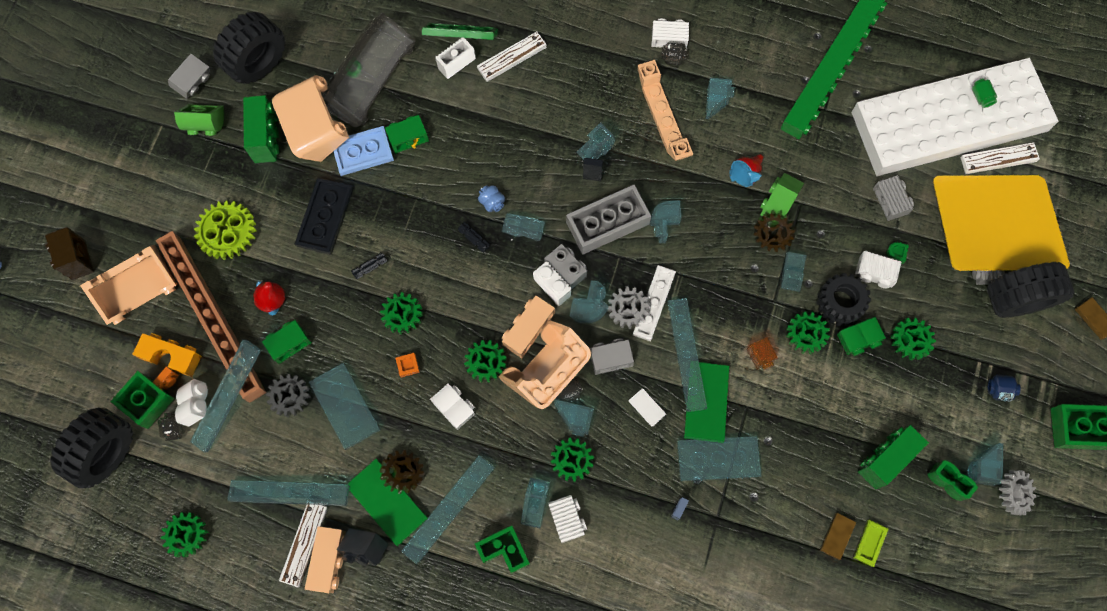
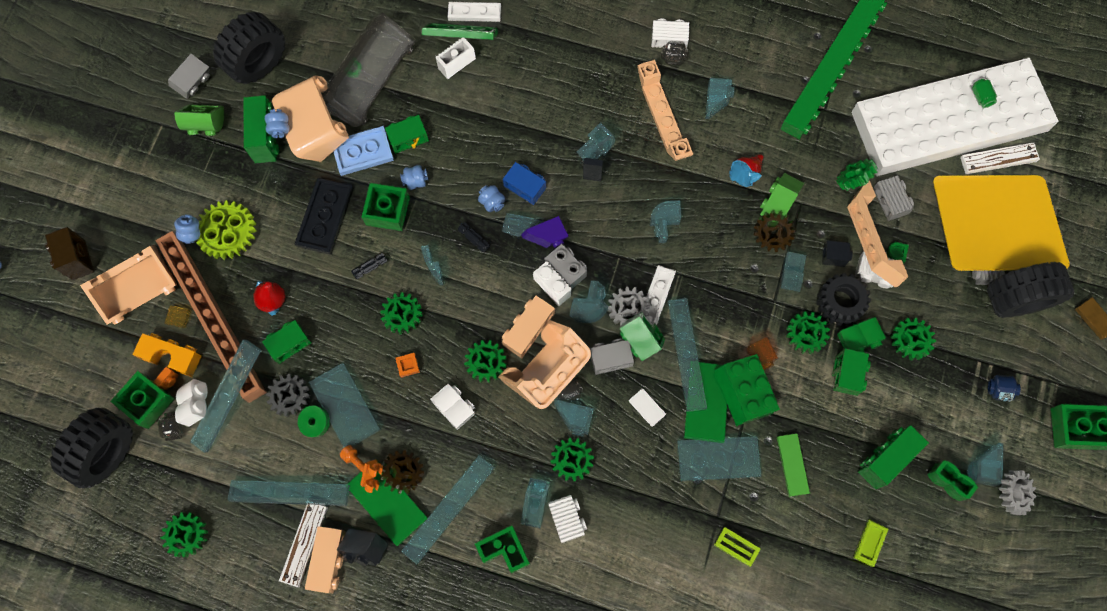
white tile [477,32,547,82] -> none
light grey brick [566,185,651,255] -> none
sand blue tile [671,497,689,520] -> none
pearl gold tile [820,513,856,560] -> none
none -> clear yellow tile [165,305,191,328]
none -> medium blue piece [174,215,201,244]
none -> medium blue piece [265,109,290,138]
none -> green piece [298,406,330,437]
none -> orange bar [340,445,383,493]
none -> green brick [362,183,410,231]
none -> medium blue piece [400,165,428,190]
none -> clear light blue slope [421,245,444,286]
none -> white tile [448,2,501,22]
none -> blue brick [503,162,546,205]
none -> dark purple slope [521,216,568,248]
none -> brick [620,312,665,361]
none -> green brick [714,354,780,426]
none -> lime tile [714,527,760,567]
none -> bright green tile [776,434,810,497]
none -> black brick [822,240,853,267]
none -> green brick [832,348,871,396]
none -> green gear [836,159,878,191]
none -> light nougat slope [847,181,908,287]

